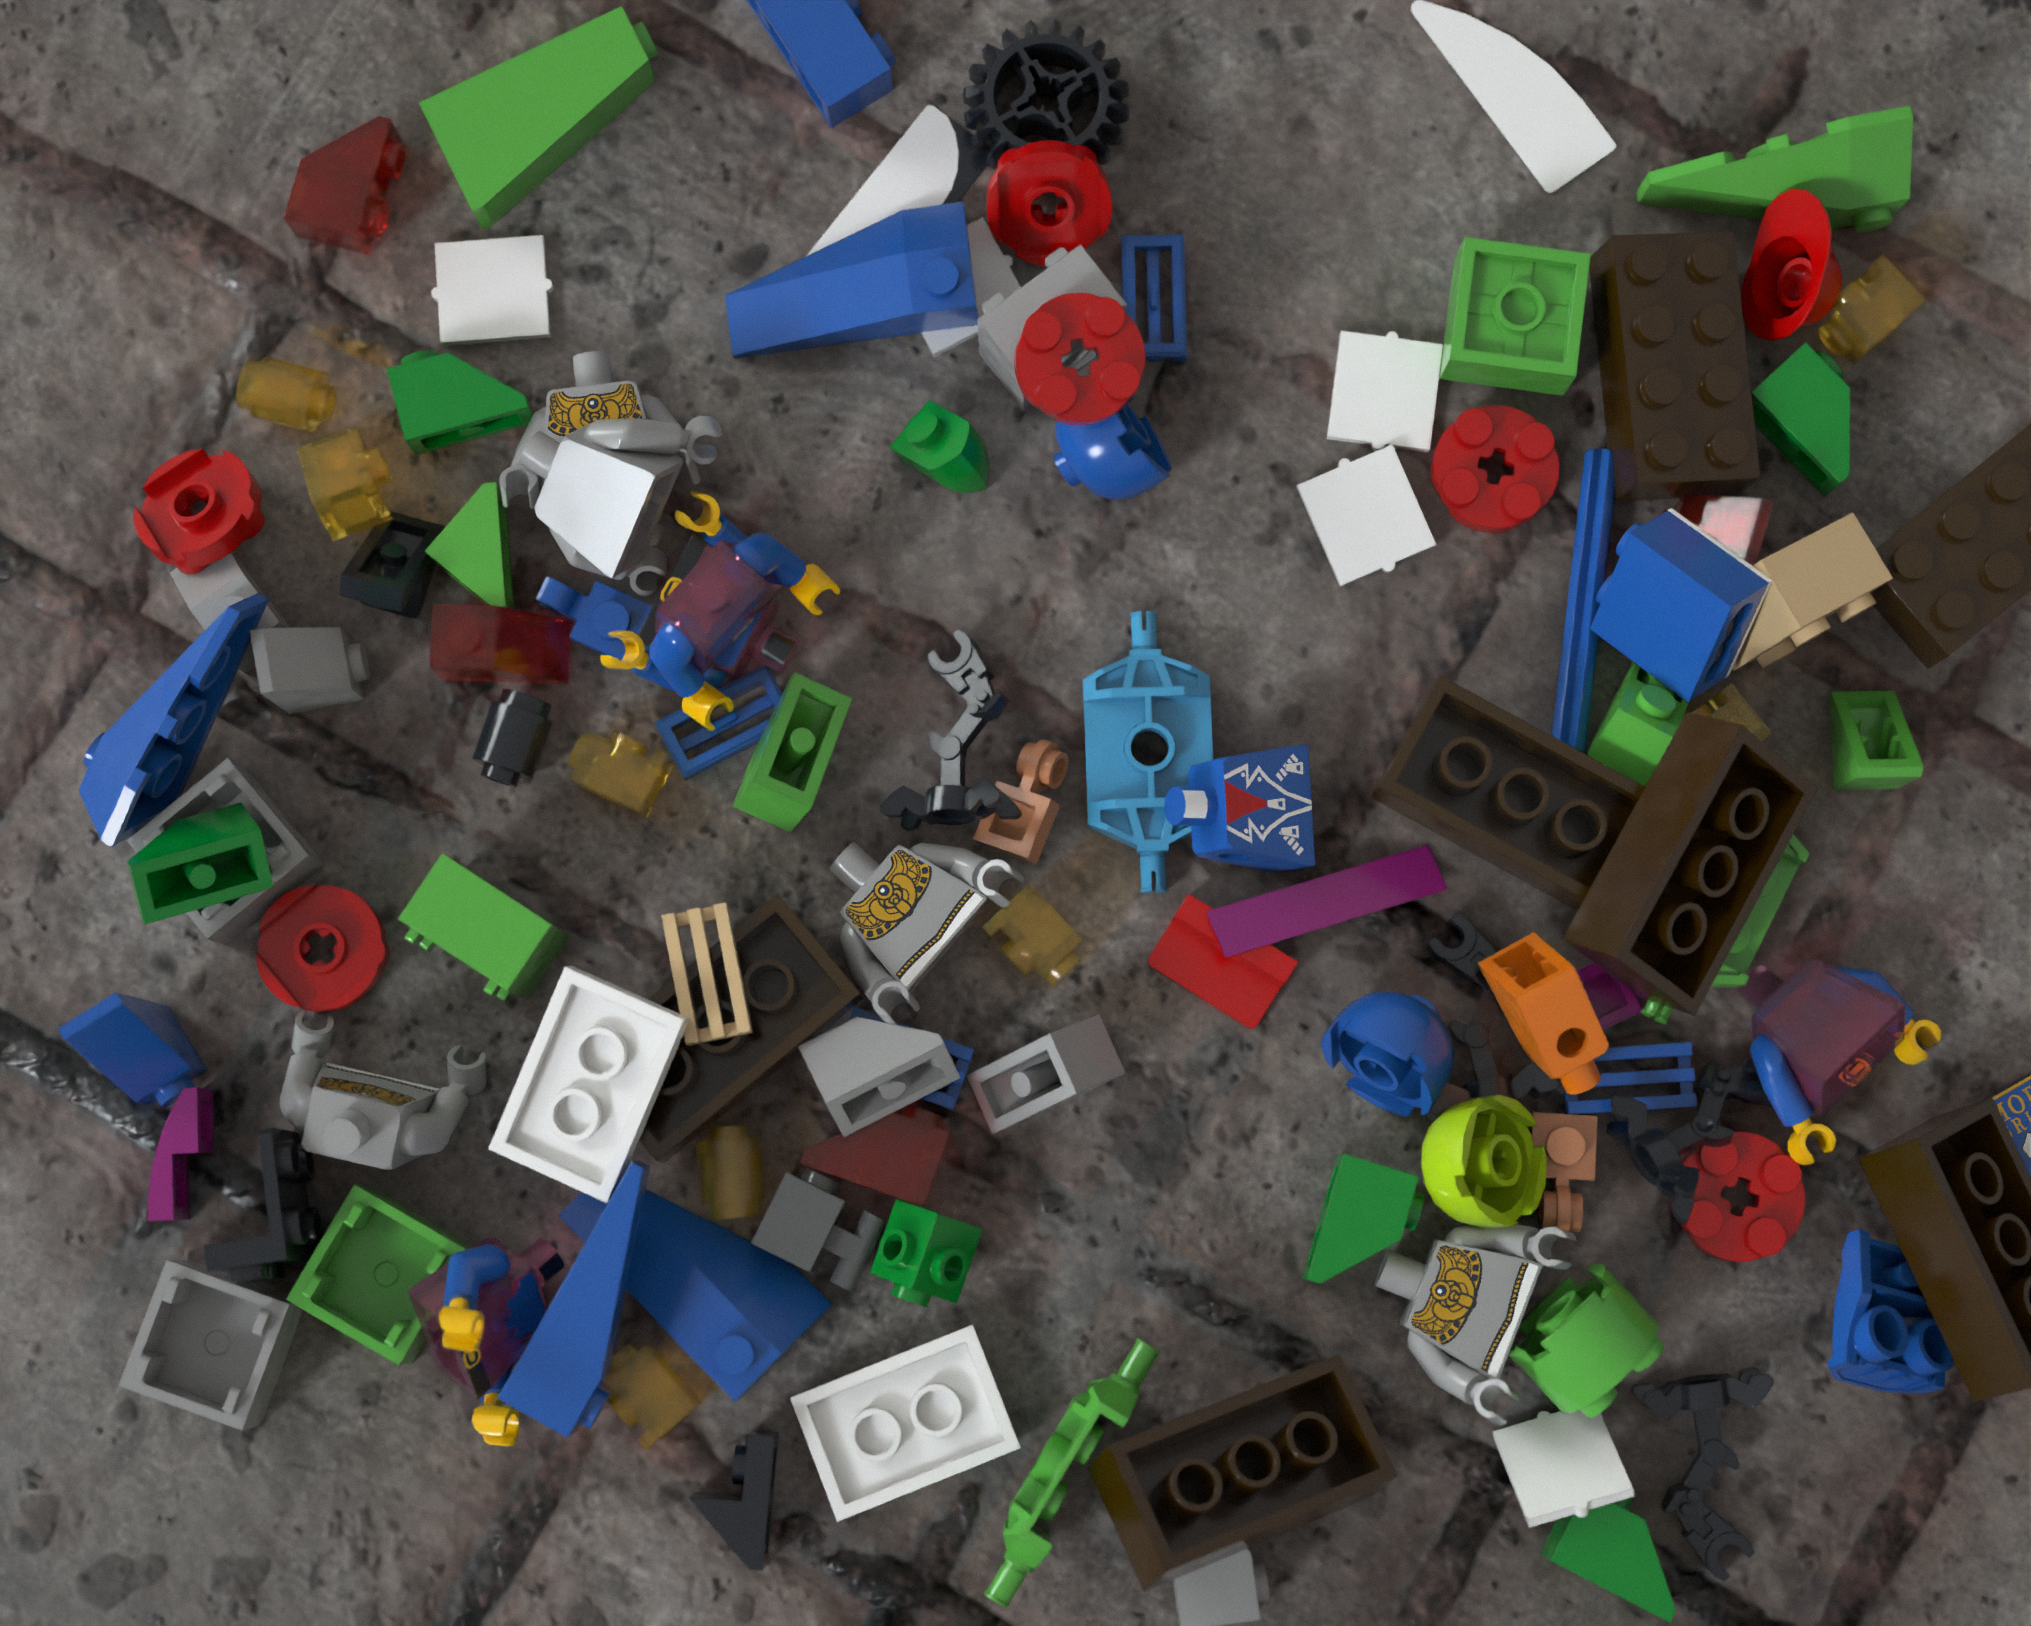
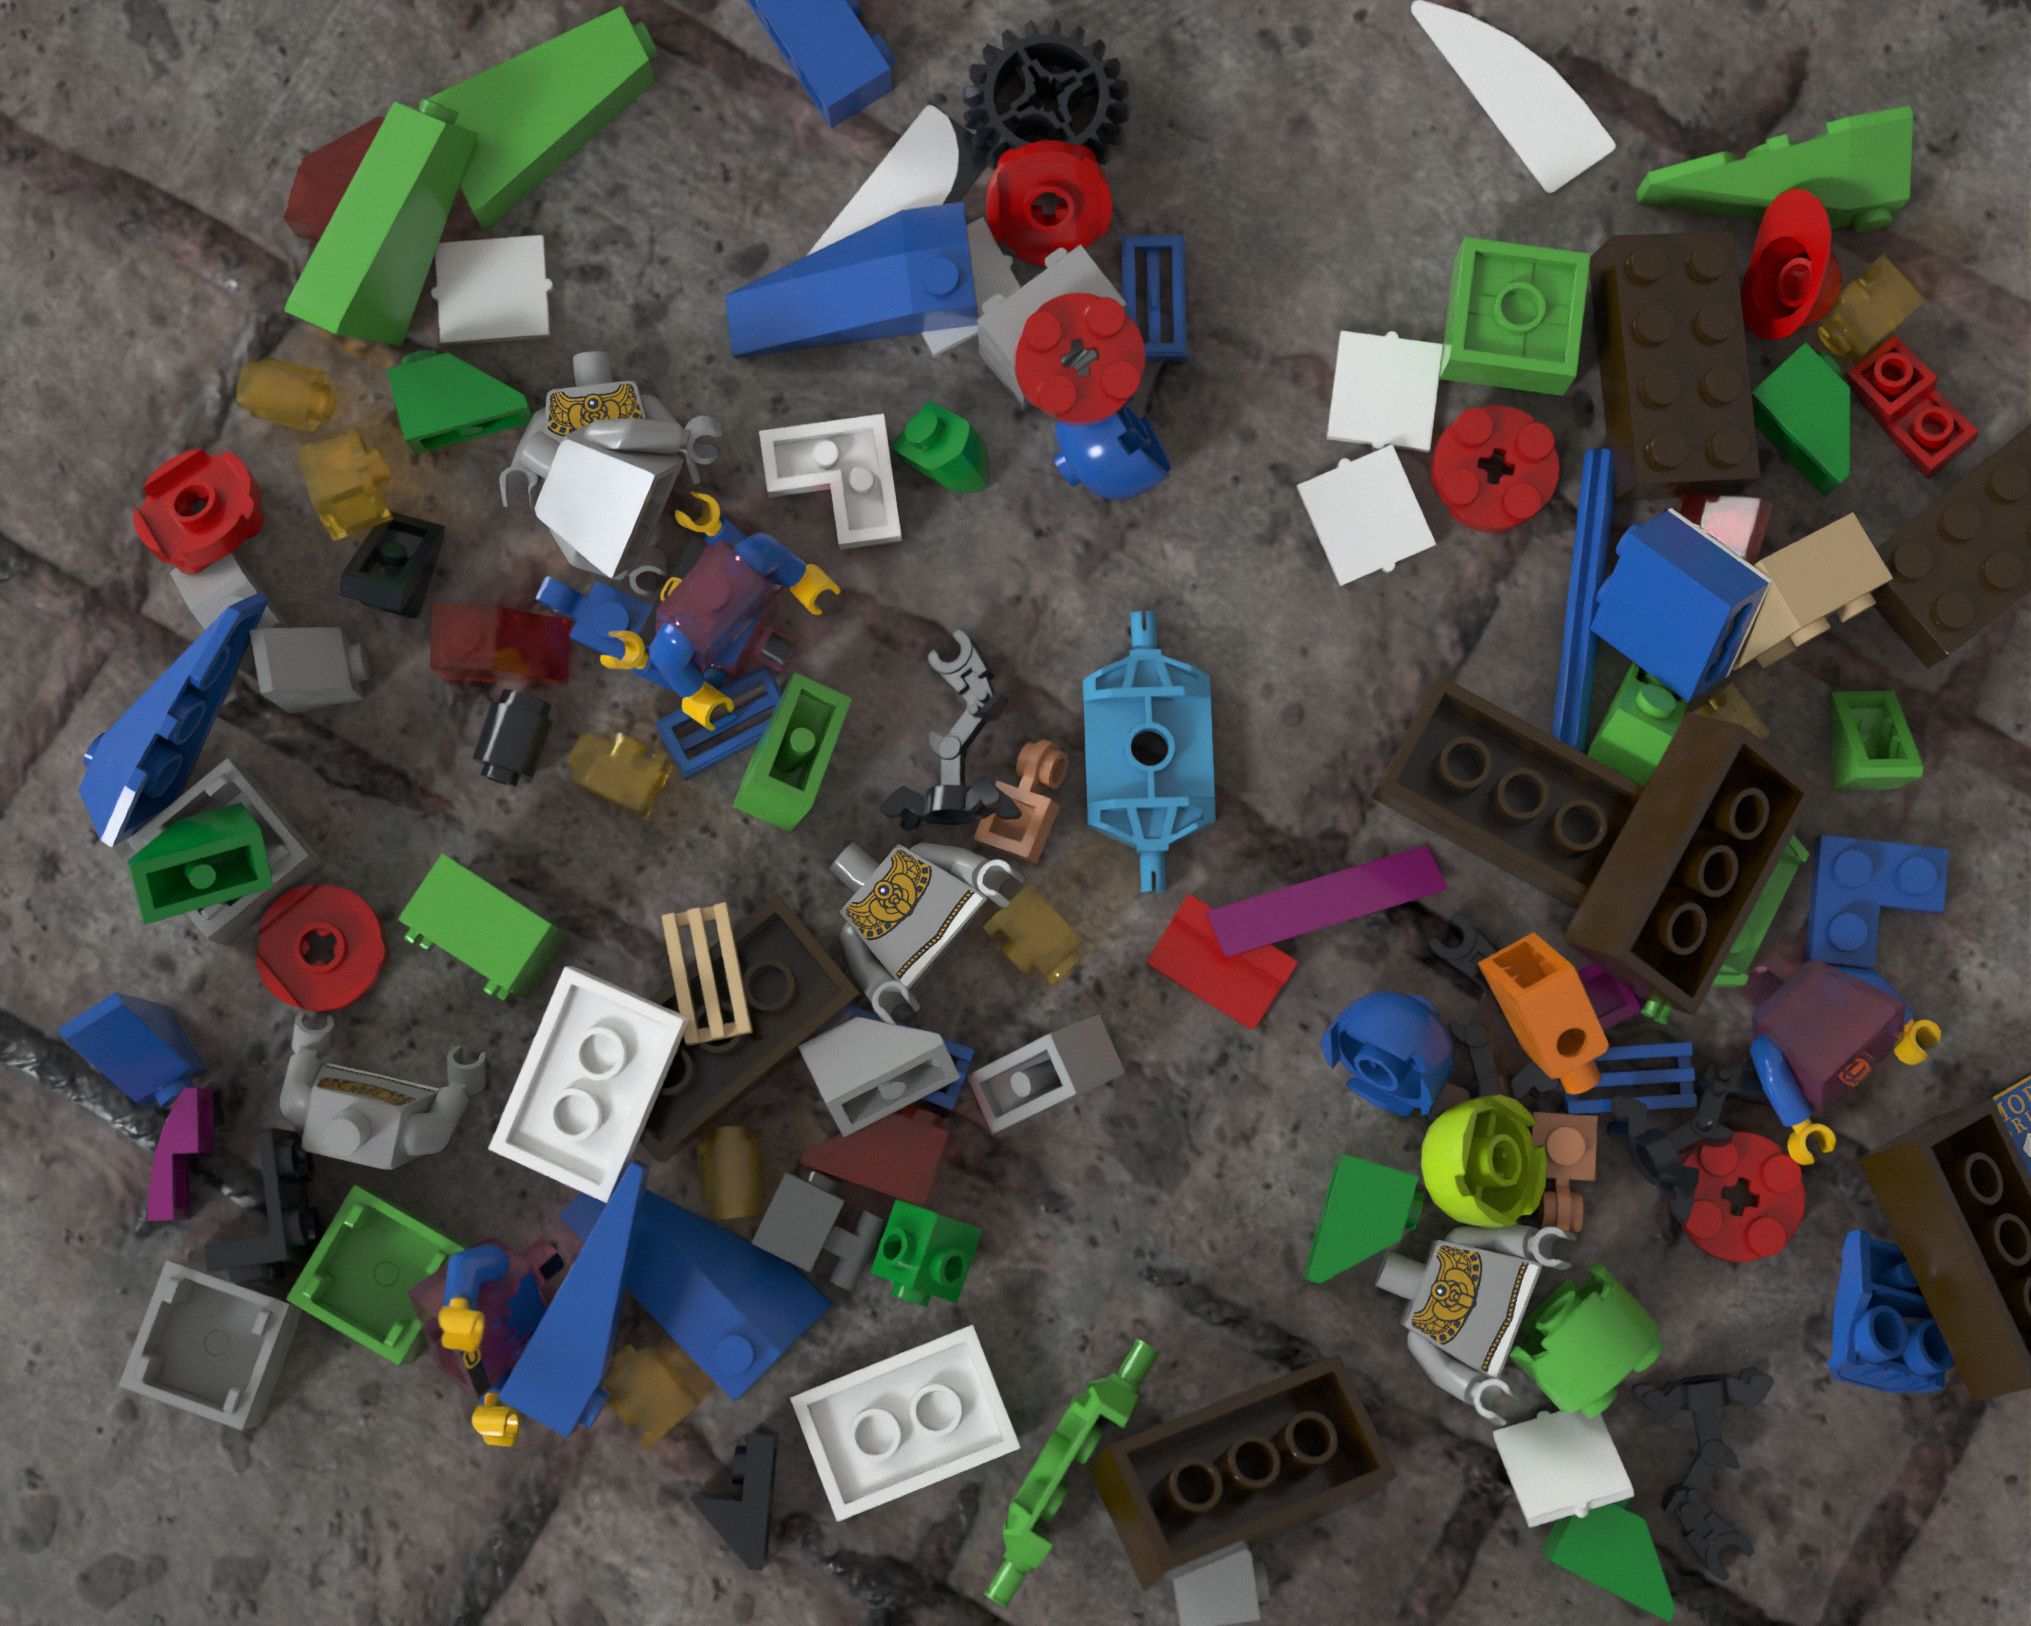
bright green slope [425,482,516,620] -> none
blue torso [1165,744,1315,873] -> none
none -> bright green slope [284,98,478,346]
none -> white plate [759,414,902,550]
none -> blue plate [1805,835,1949,970]
none -> red slope [1846,335,1979,479]

